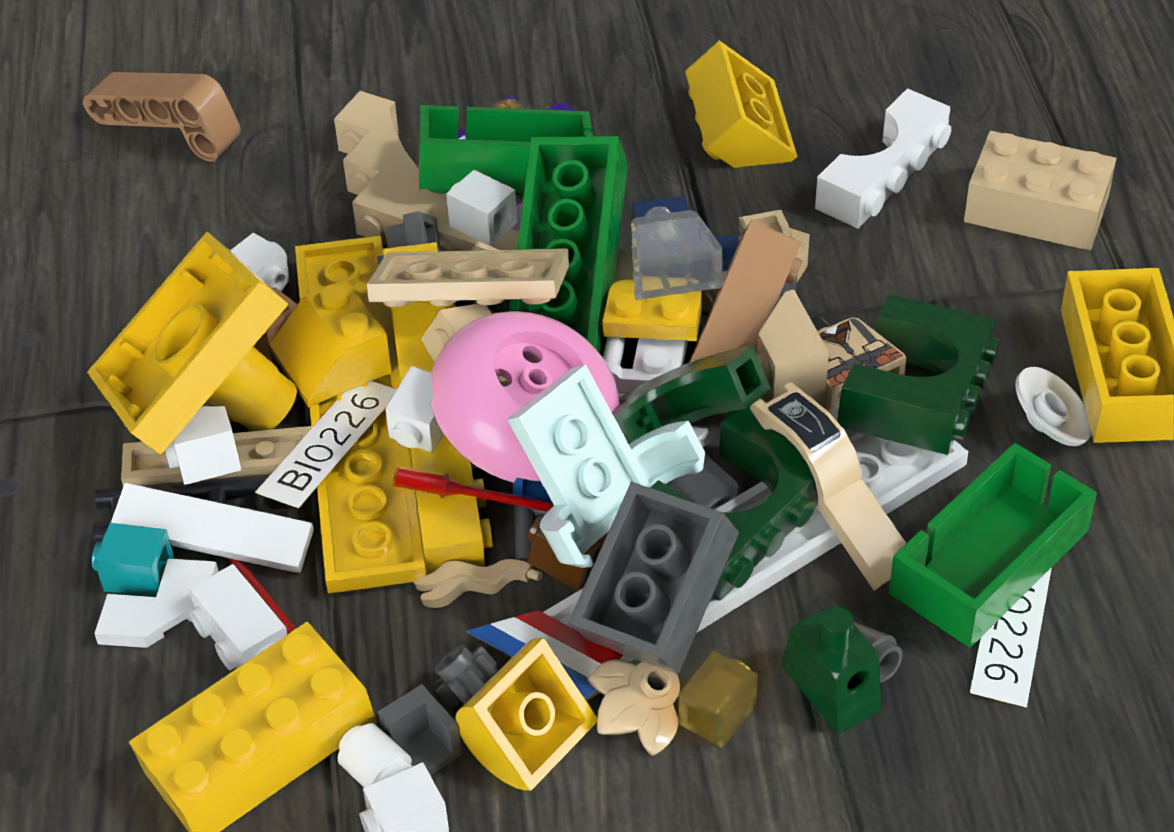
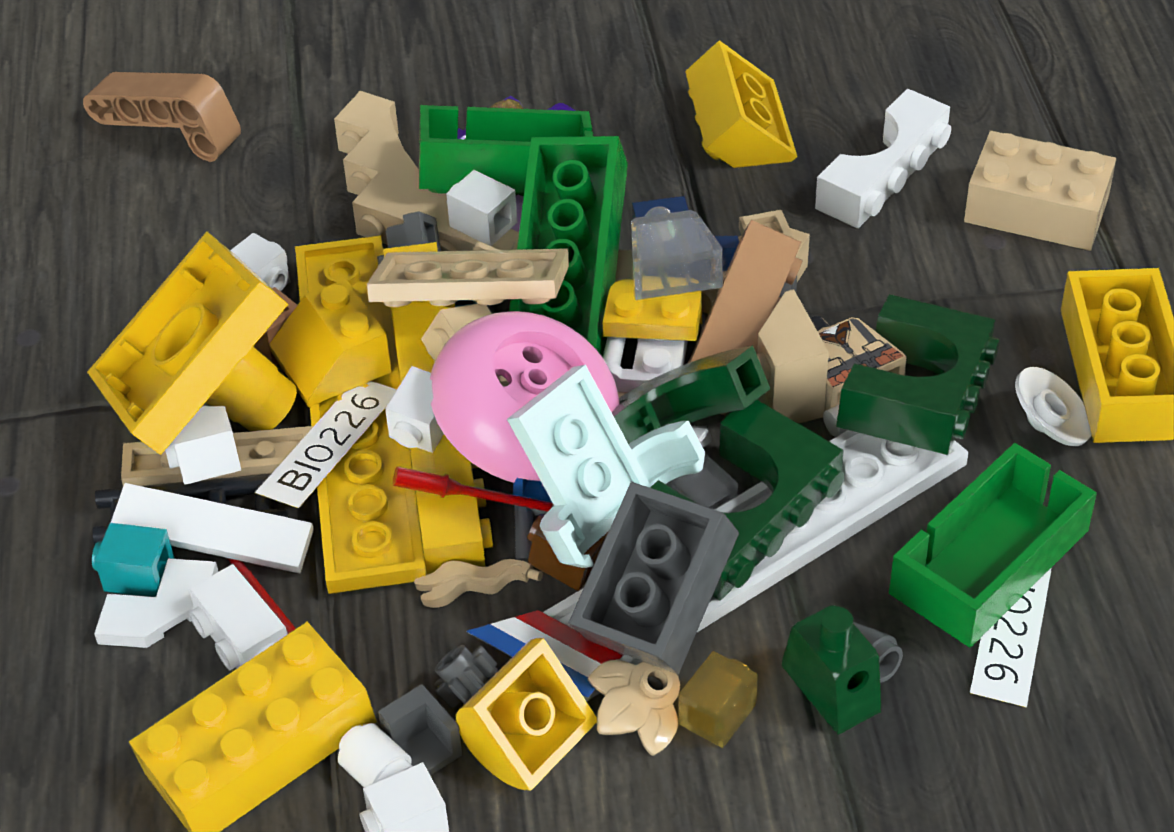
tan piece [750,382,906,591] -> none

